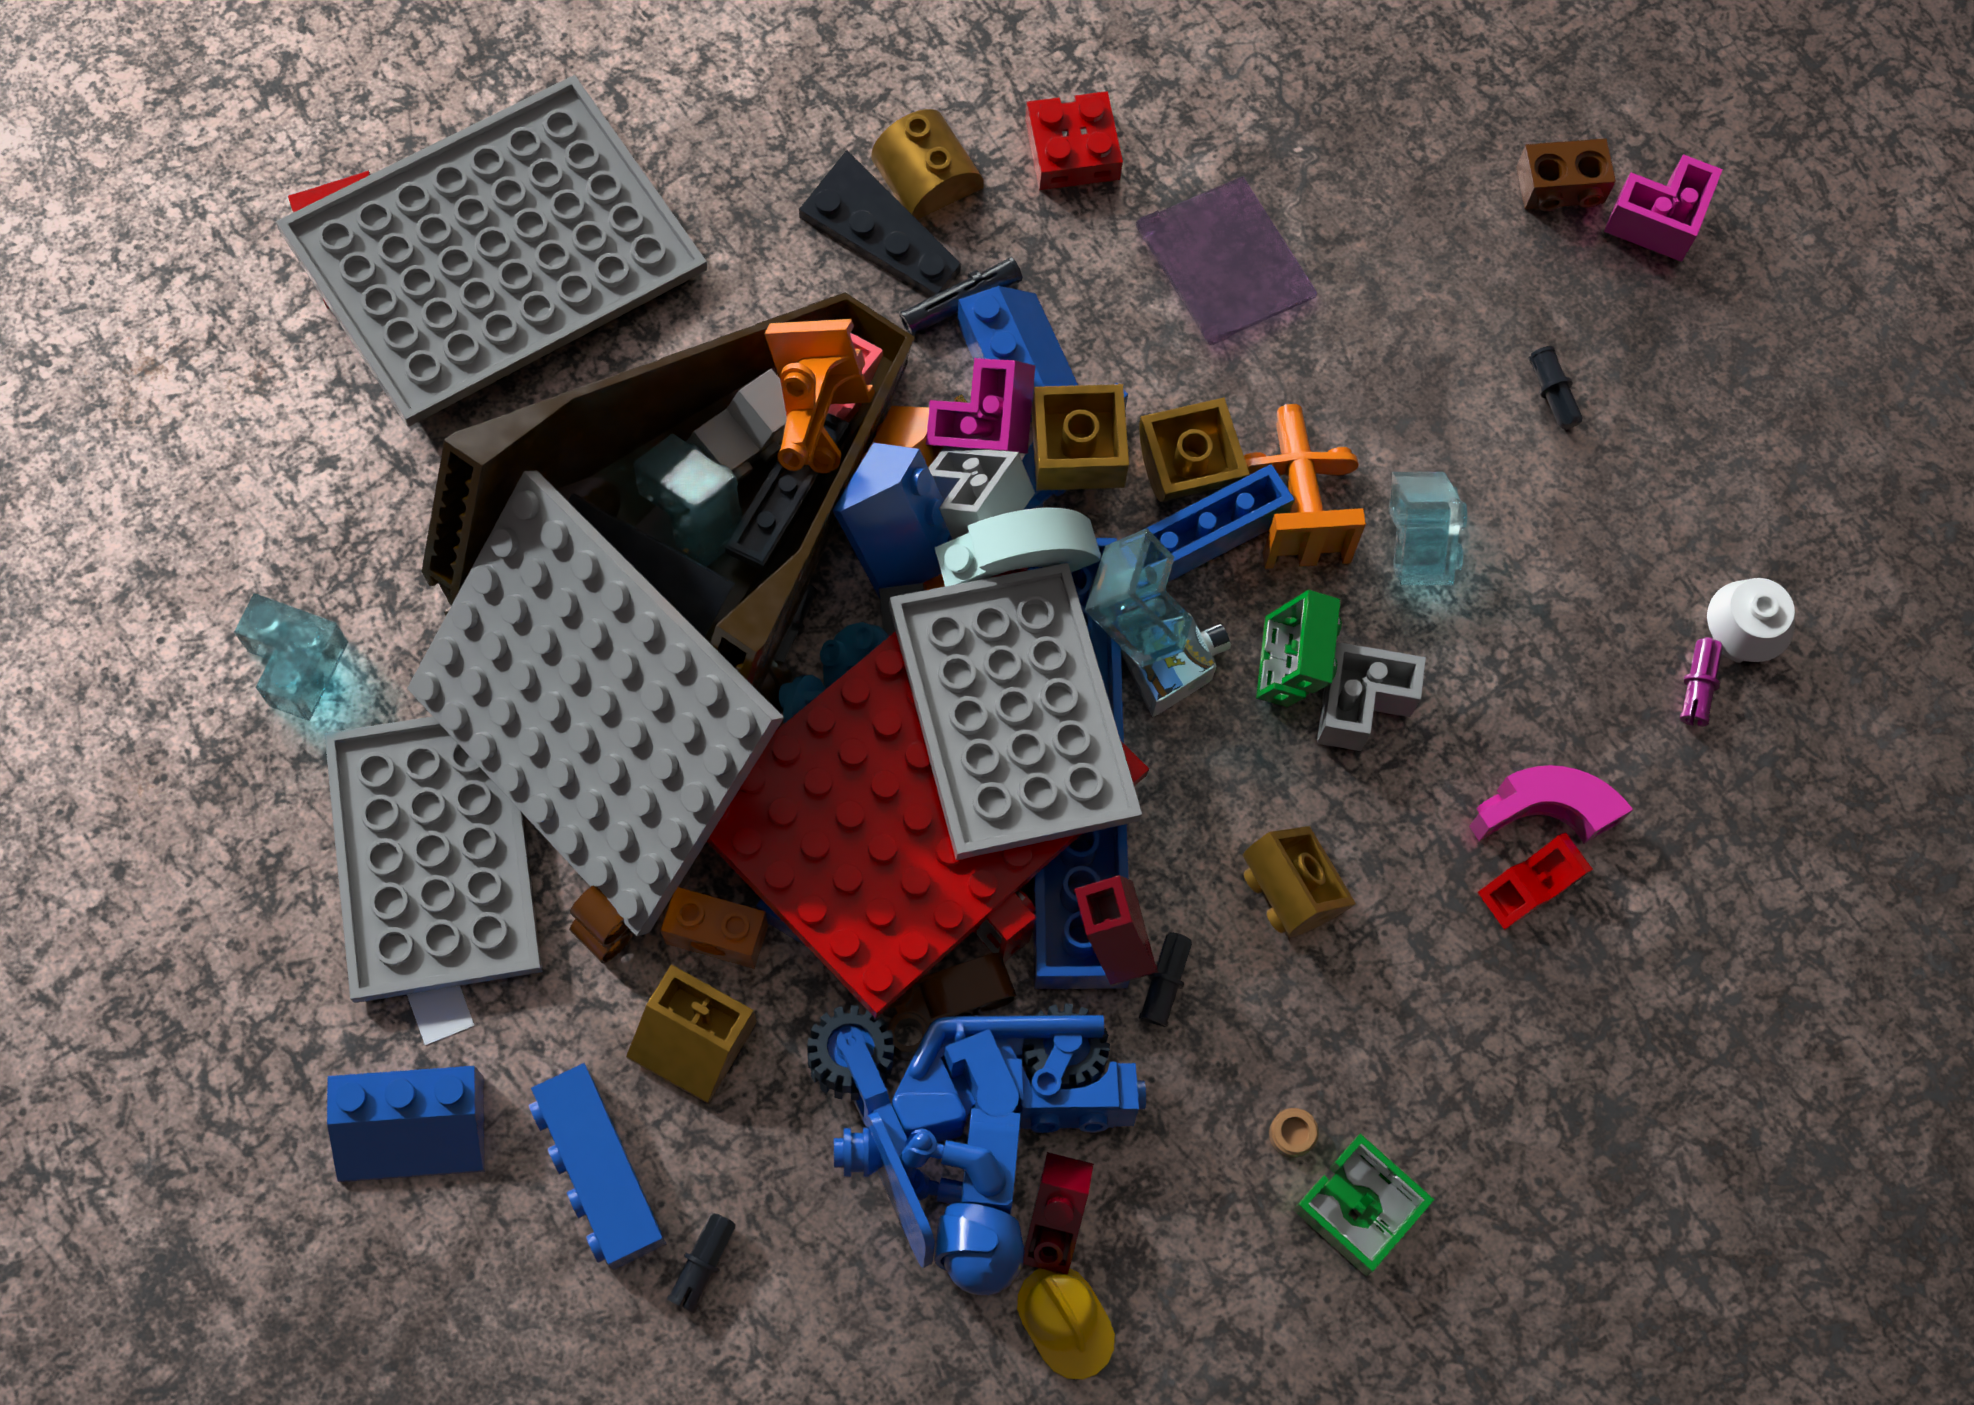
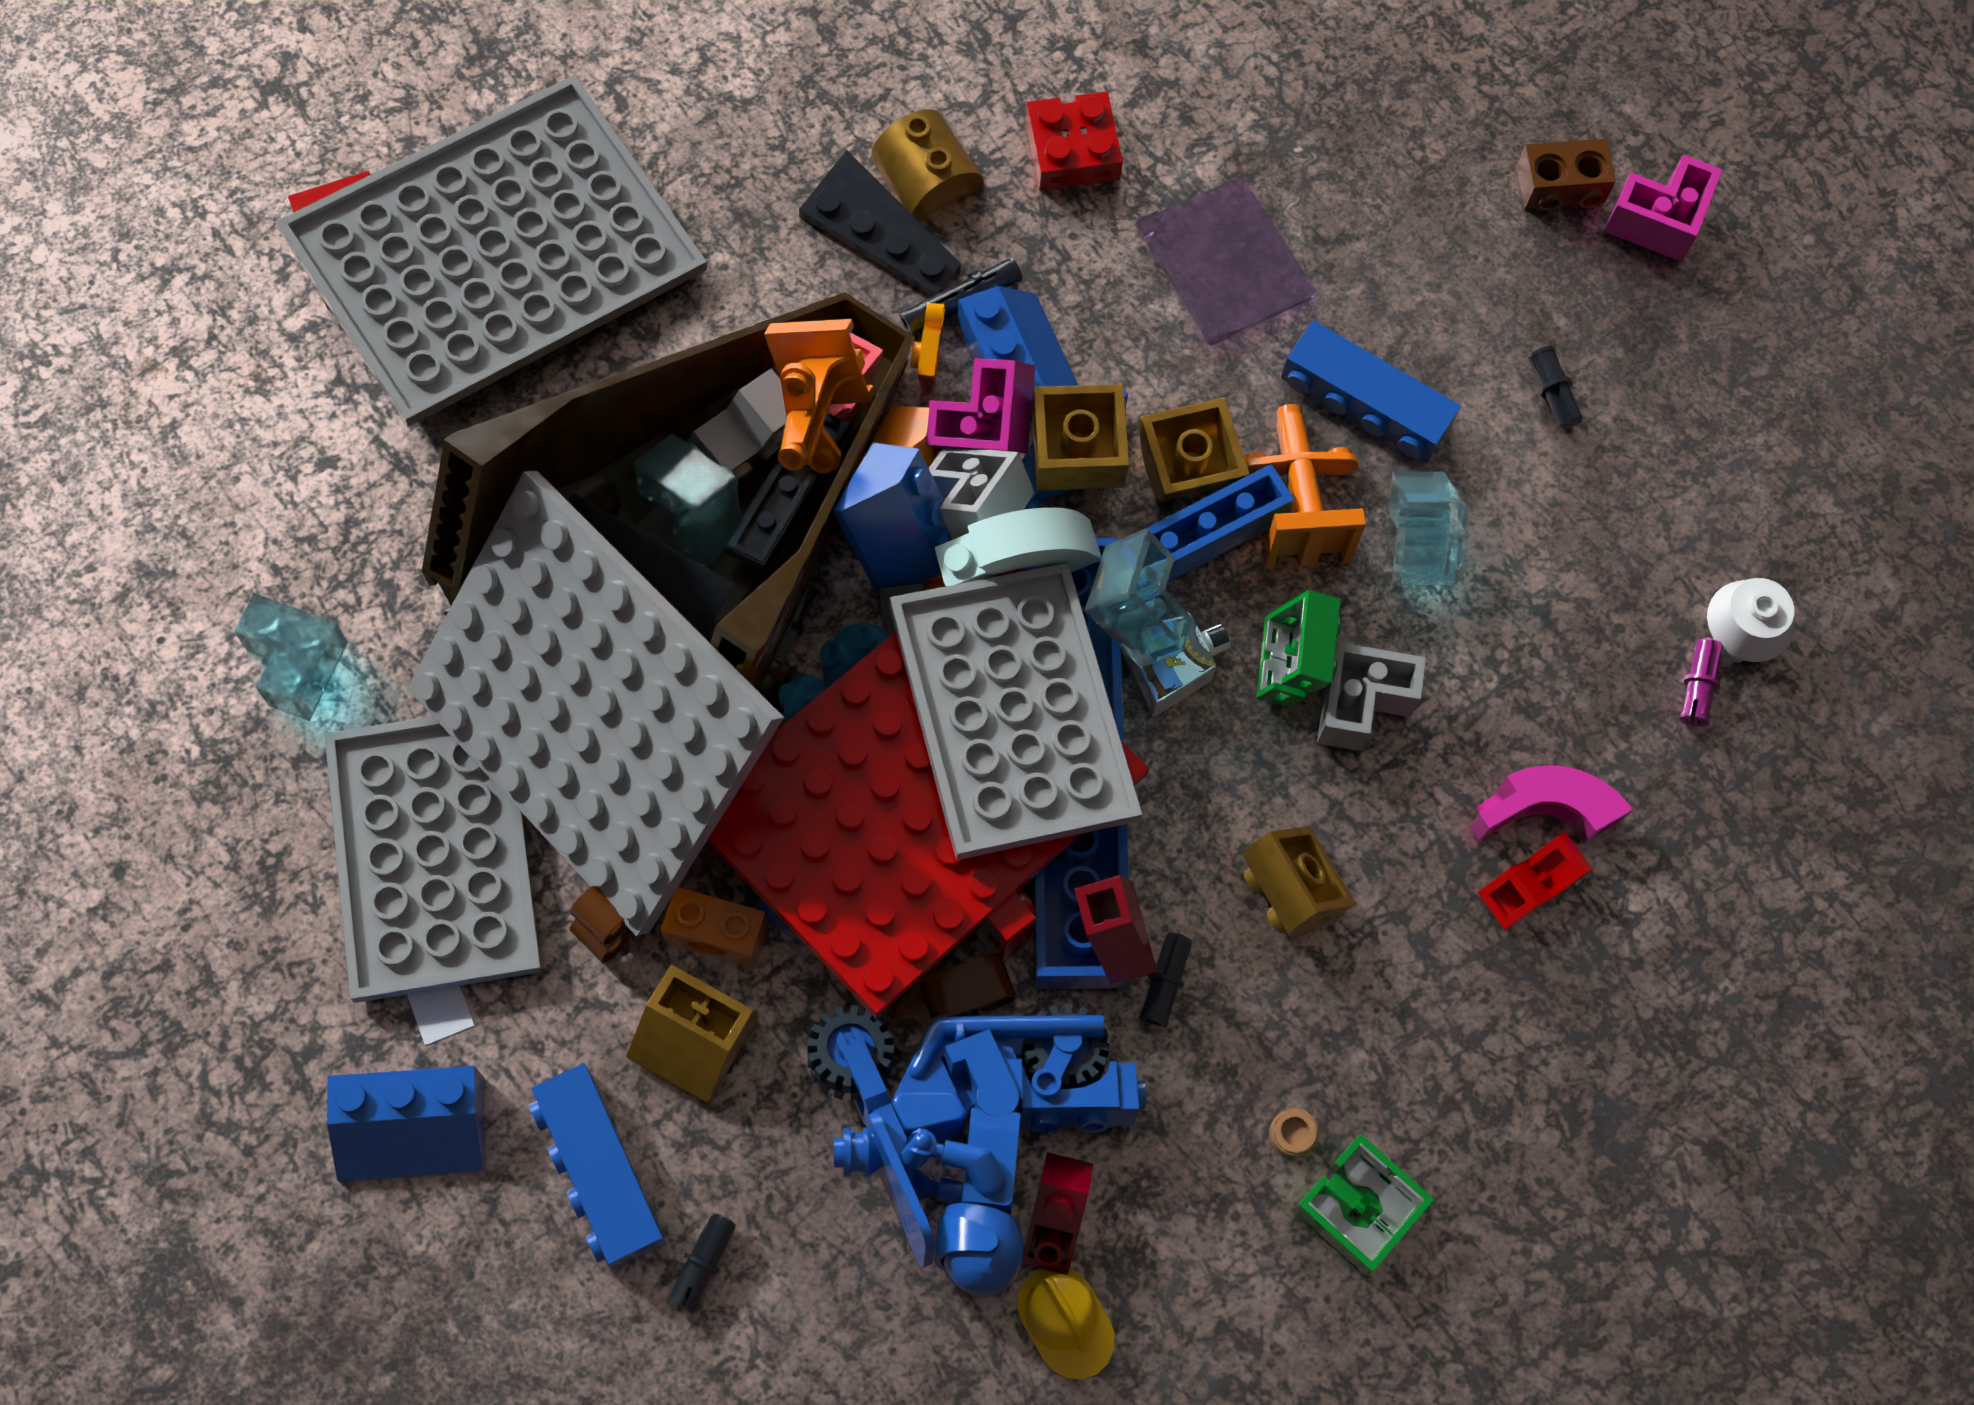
none -> light orange plate [910,302,945,382]
none -> blue brick [1281,320,1461,463]

